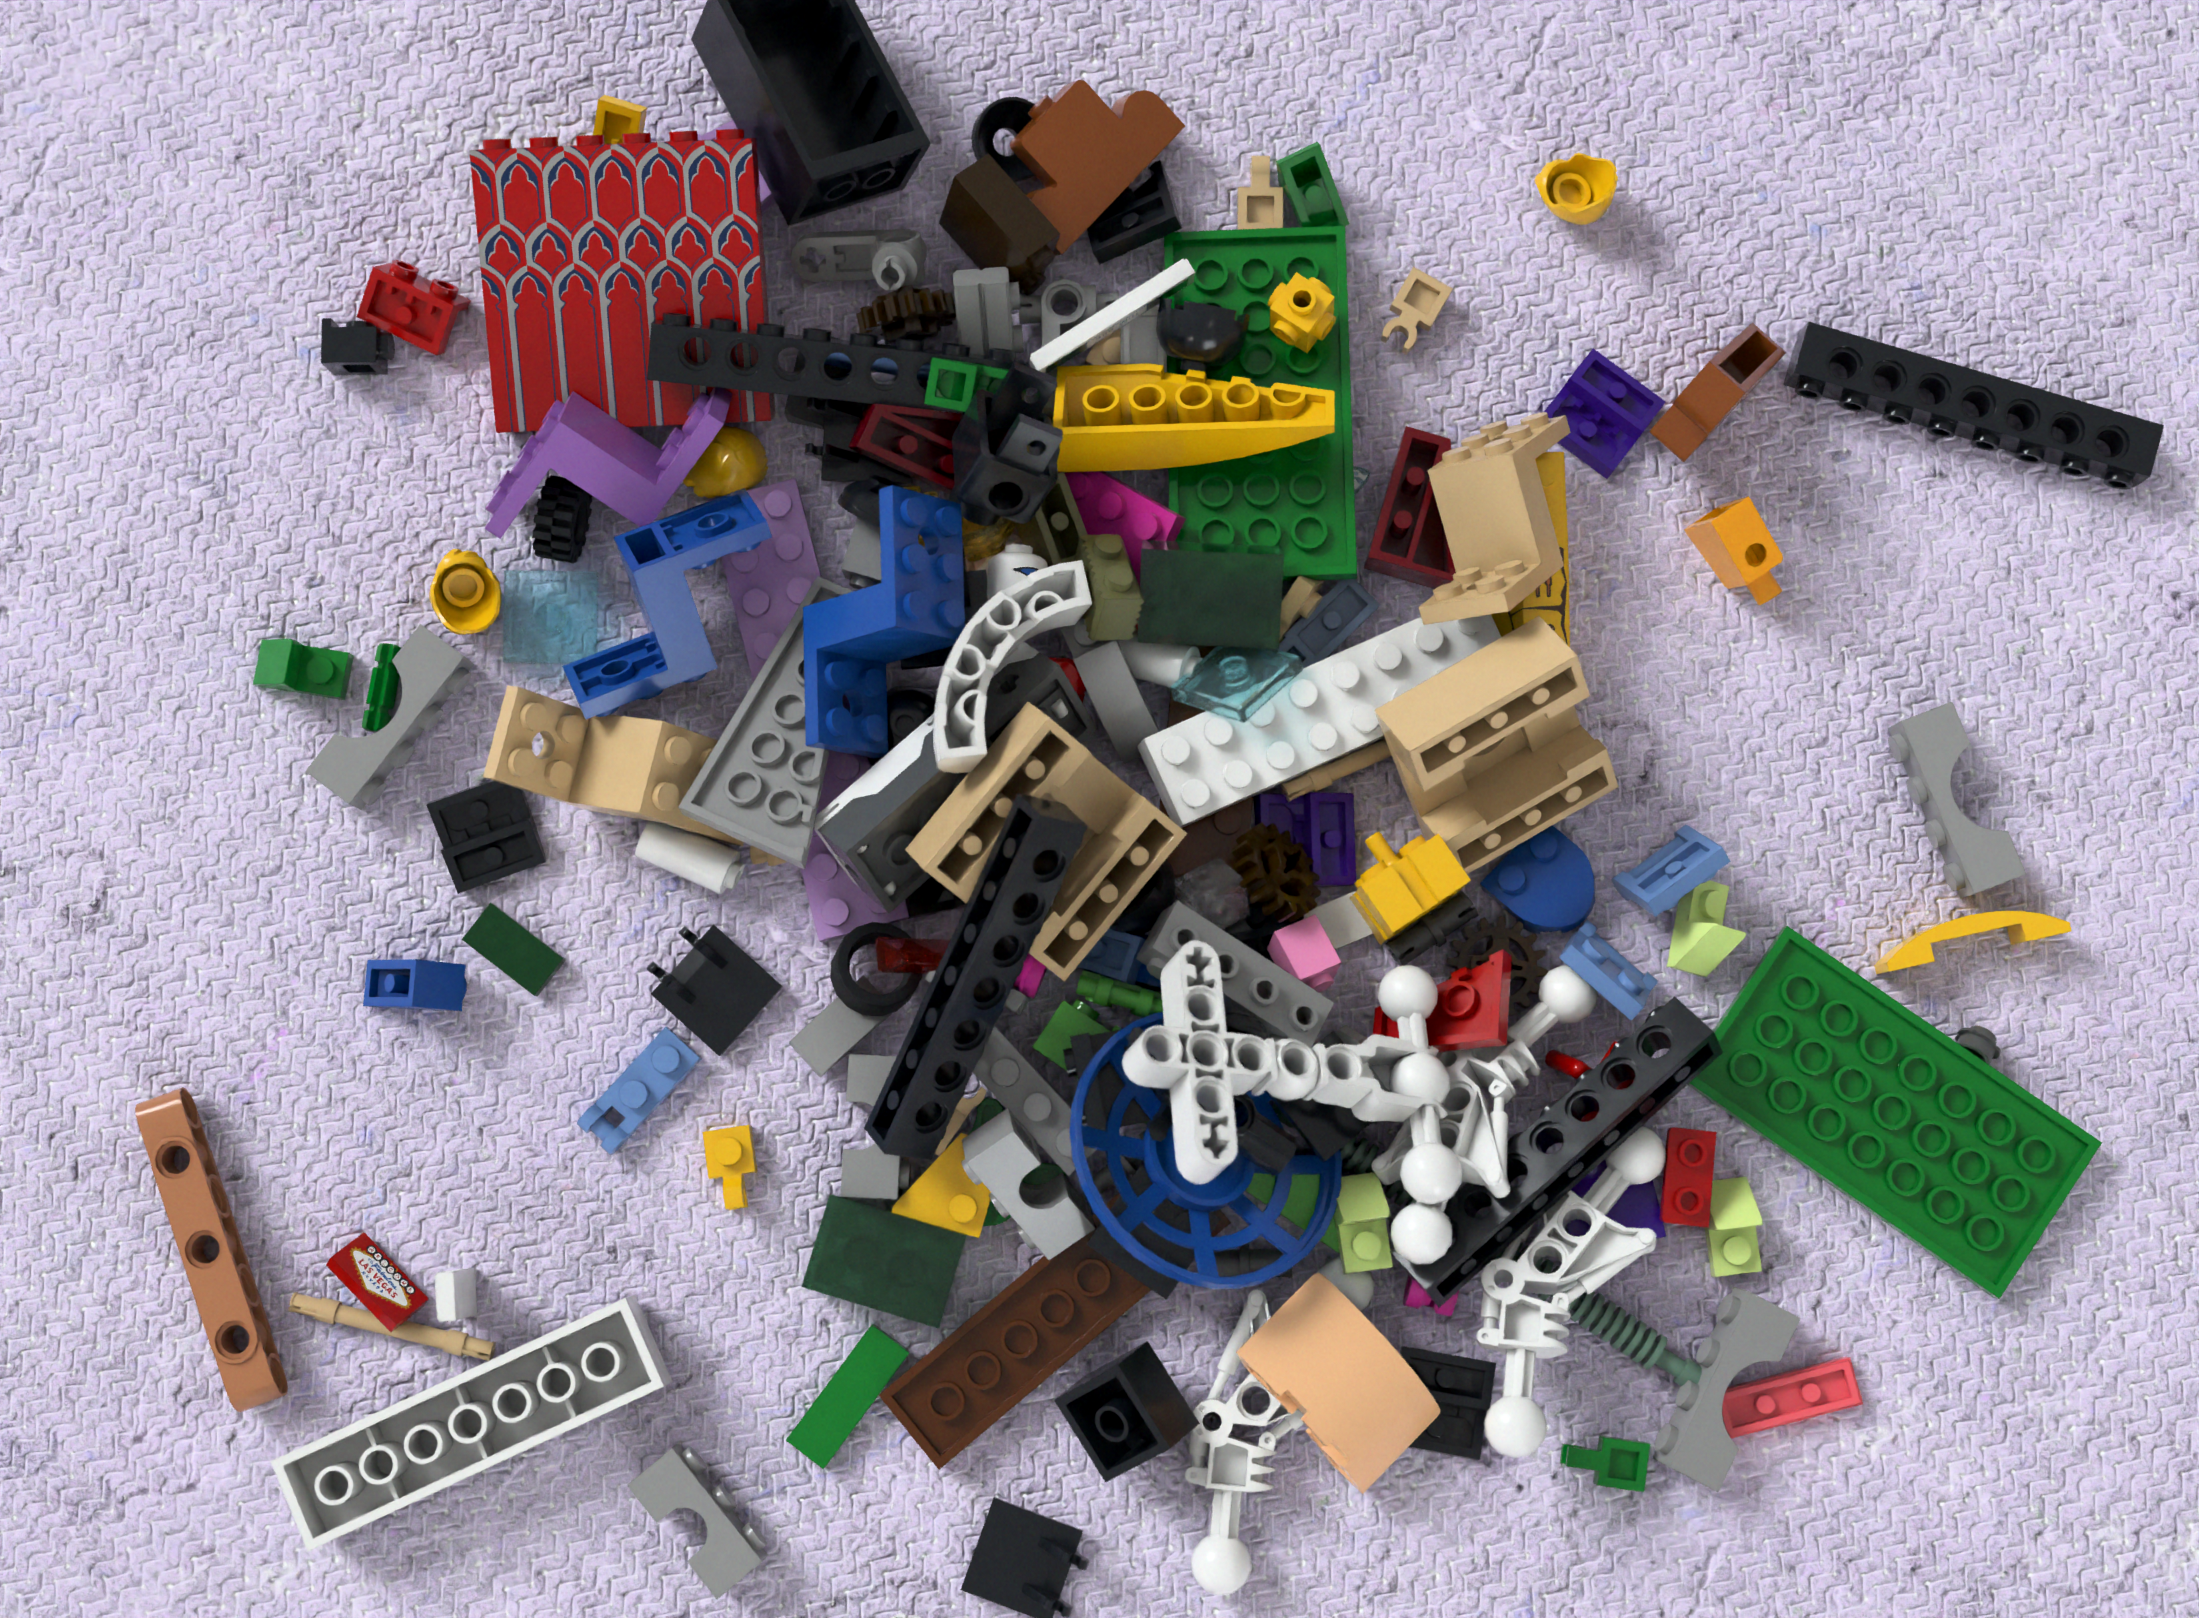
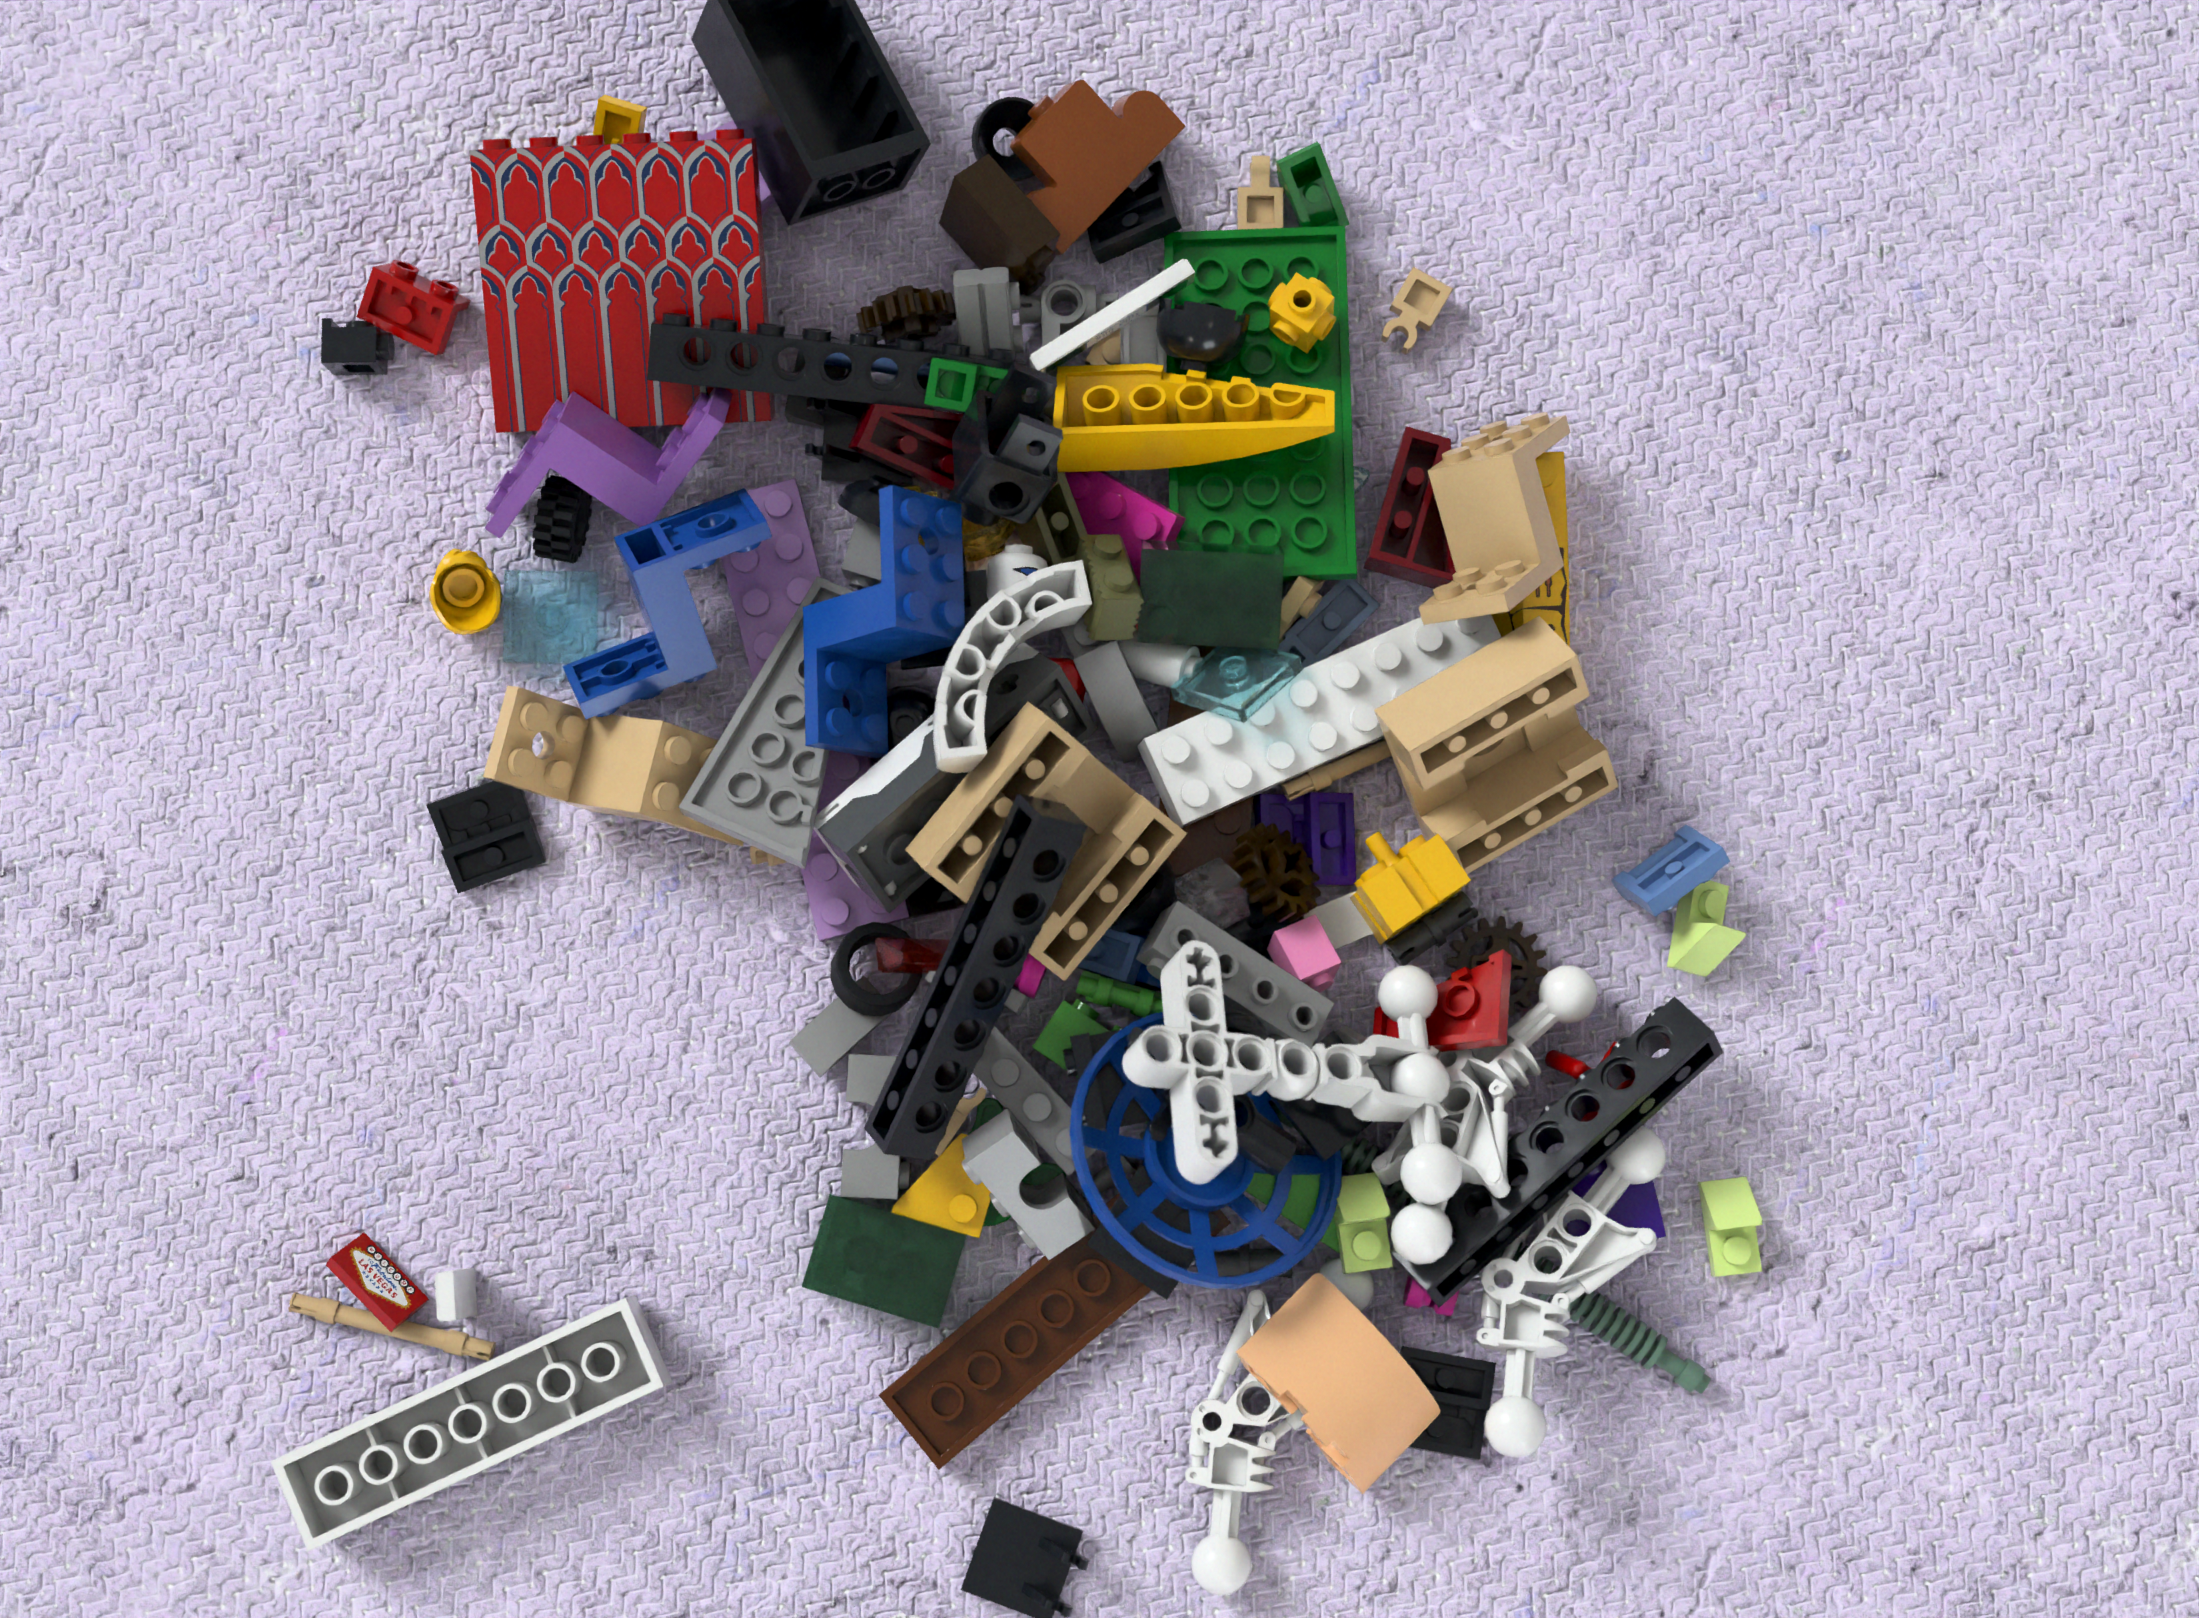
nougat beam [135,1087,288,1412] -> none
green slope [253,639,354,700] -> none
light grey arch [305,624,474,810] -> none
green axle [362,643,401,733] -> none
blue slope [363,959,467,1011] -> none
dark green tile [462,903,566,997] -> none
medium blue plate [577,1027,702,1155] -> none
light grey arch [627,1443,768,1599] -> none
white brick [635,821,745,894] -> none
black plate [646,924,783,1056] -> none
yellow hair [683,426,768,498] -> none
yellow plate [703,1125,758,1210] -> none
green tile [786,1323,910,1469] -> none
light grey piece [791,229,927,291] -> none
black brick [1054,1341,1199,1483] -> none
blue slope [1480,825,1596,934] -> none
yellow hair [1535,153,1618,225] -> none
dark purple slope [1544,348,1666,479] -> none
medium blue plate [1559,919,1658,1021] -> none
green plate [1560,1435,1650,1492] -> none
dark orange brick [1649,322,1787,462] -> none
light grey arch [1652,1287,1801,1492] -> none
red bracket [1660,1127,1717,1228] -> none
light orange torso [1684,496,1783,605] -> none
green plate [1688,926,2102,1299] -> none
coral tile [1722,1356,1863,1438] -> none
black brick [1783,322,2164,490] -> none
yellow slope [1874,911,2072,974] -> none
light grey arch [1888,702,2026,899] -> none
dark grey plate [1955,1026,2001,1064] -> none

